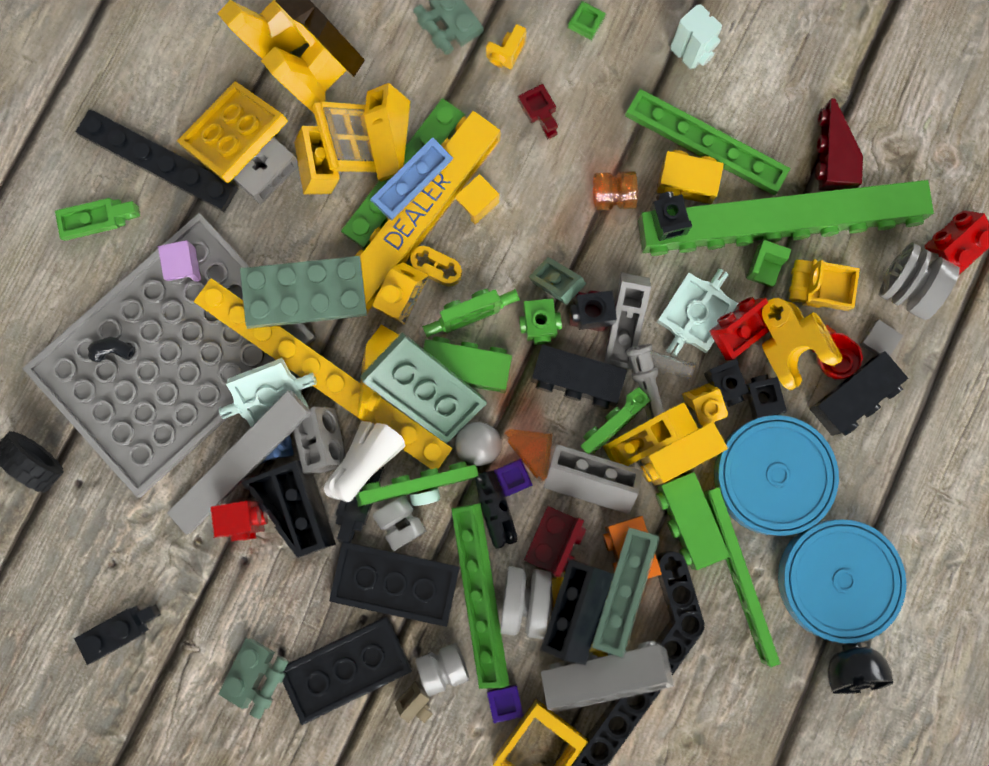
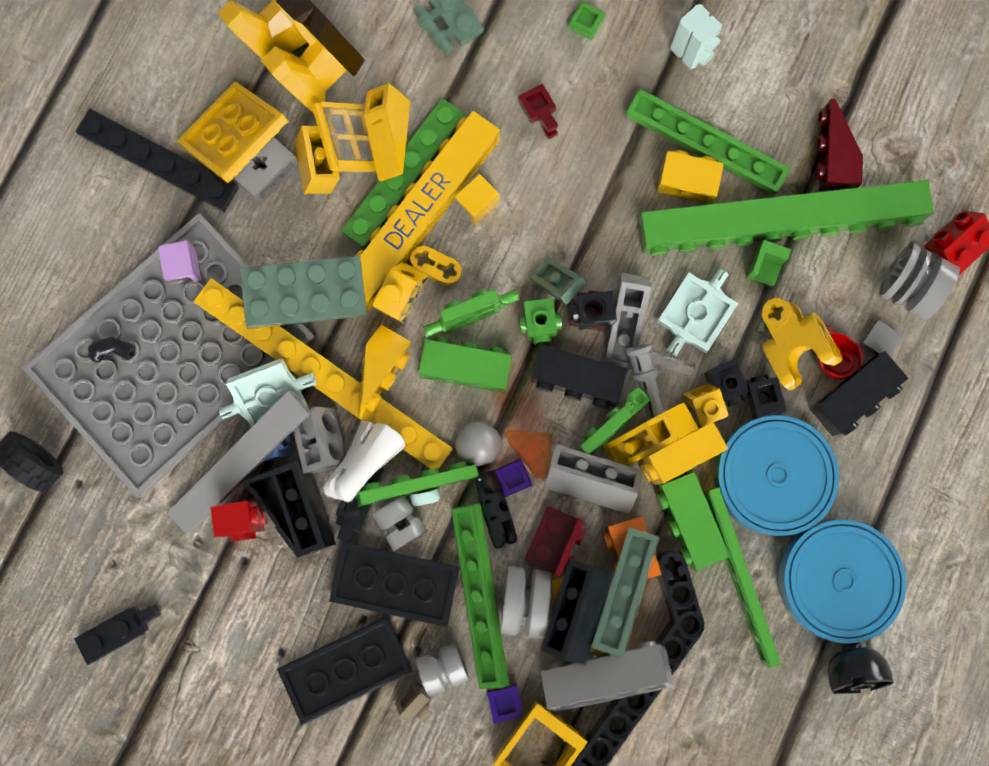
bright green hinge [55,198,141,241] -> none
sand green plate [218,638,289,719] -> none
sand green plate [360,332,487,444] -> none
medium blue plate [370,137,453,221] -> none
yellow bracket [486,24,526,69] -> none
clear orange wheel [593,171,638,211] -> none
black brick [650,192,692,241] -> none
red bracket [709,297,769,361] -> none
yellow piece [789,259,860,311] -> none

